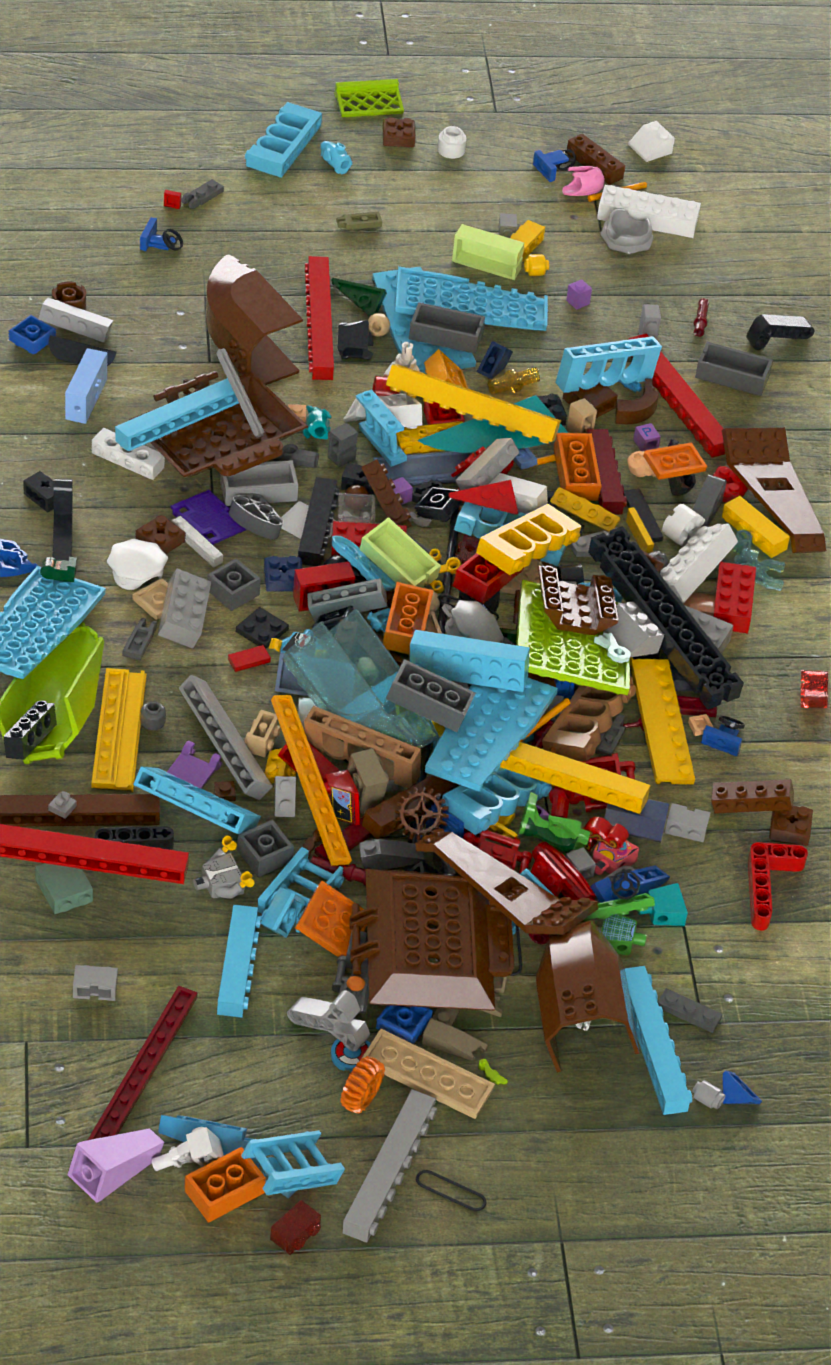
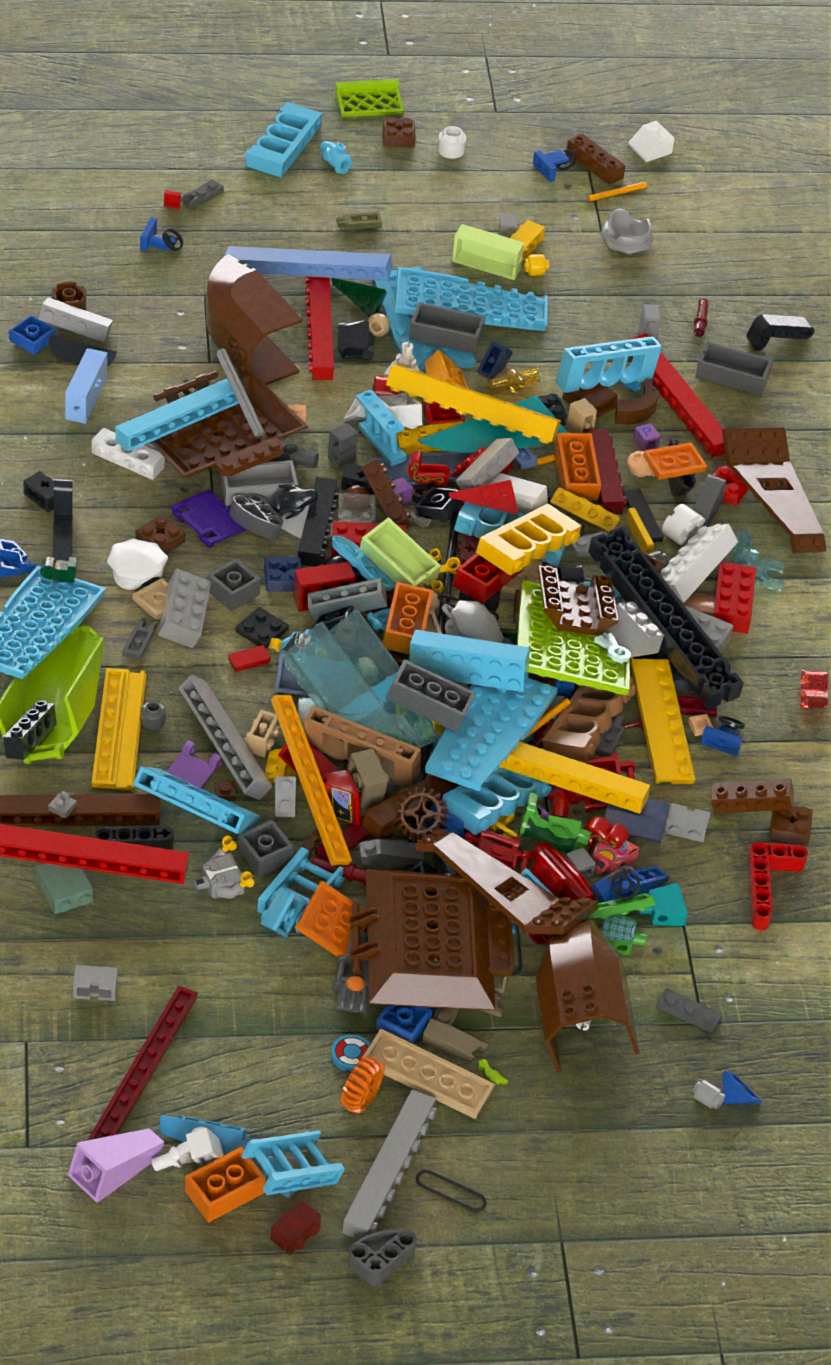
white piece [171,516,223,568] -> none
medium azure brick [217,905,261,1018] -> none
light grey beam [287,990,370,1051] -> none
teal animal [303,405,332,440] -> none
bright pink hair [562,166,604,196] -> none
medium lavender brick [566,279,592,310] -> none
white brick [597,185,701,238] -> none
medium azure brick [625,966,692,1115] -> none
yellow brick [722,496,790,558] -> none
none -> medium blue brick [224,246,393,281]
none -> black animal [270,484,318,519]
none -> dark grey beam [348,1229,417,1286]
none -> red animal [408,450,450,487]

